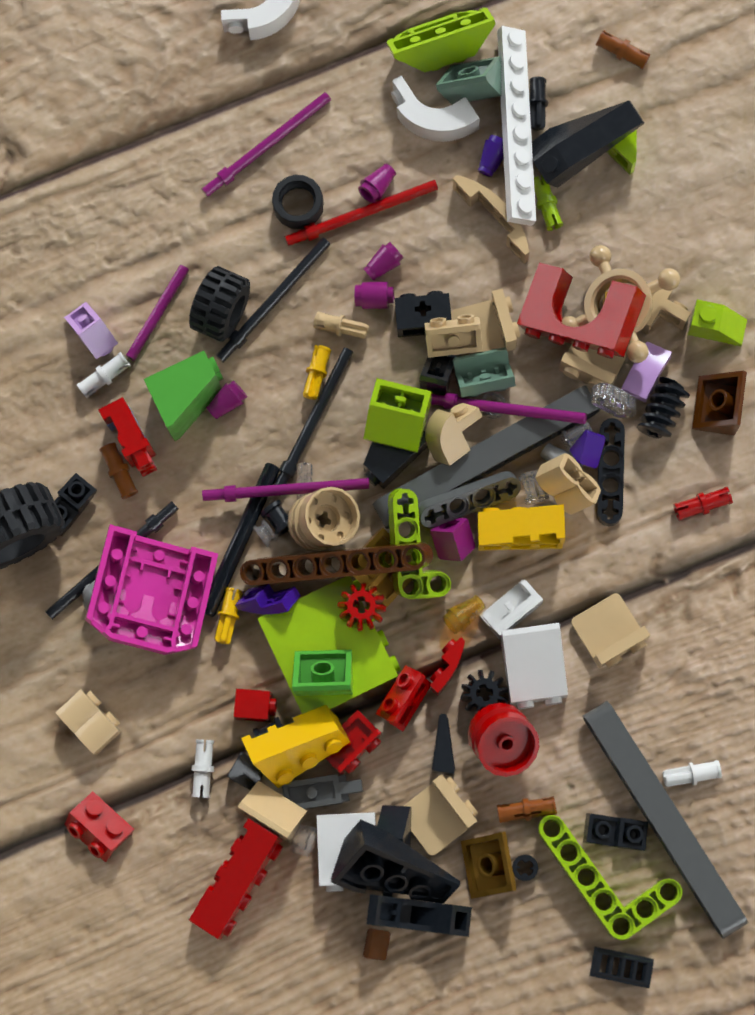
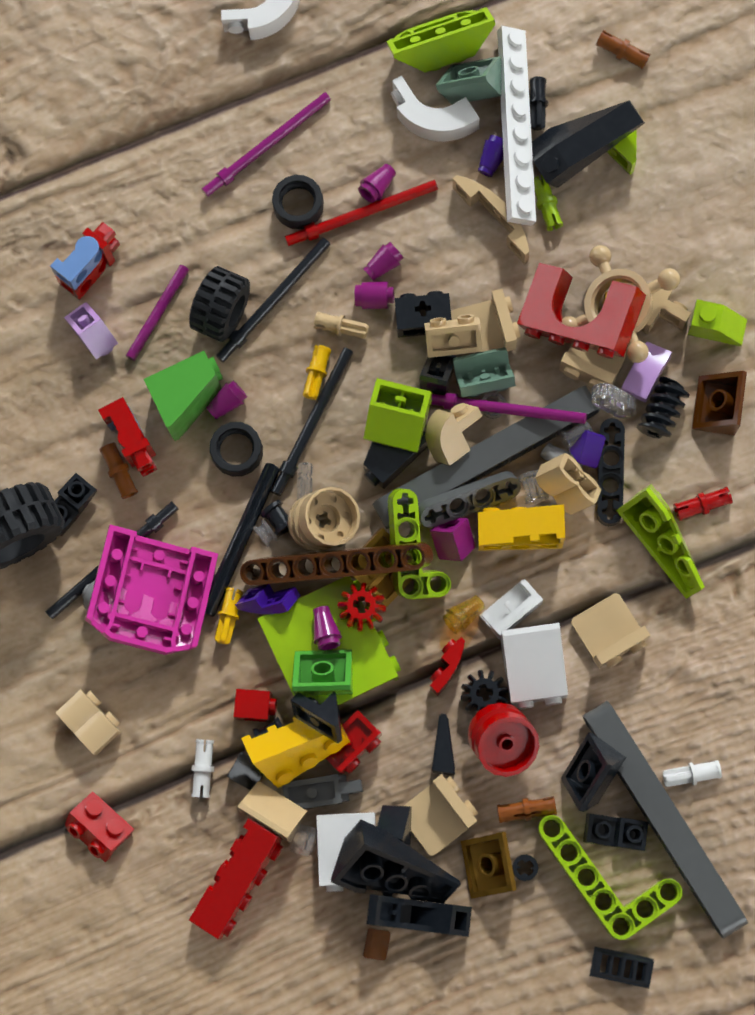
white pin [77,352,131,398] -> none
magenta bar [202,478,370,502] -> none
red bracket [376,665,431,732] -> none
none -> hips [50,222,120,300]
none -> black tyre [210,422,263,477]
none -> black slope [291,691,342,744]
none -> magenta cone [313,606,342,651]
none -> black slope [561,732,626,812]
none -> lime wedge [616,484,705,599]

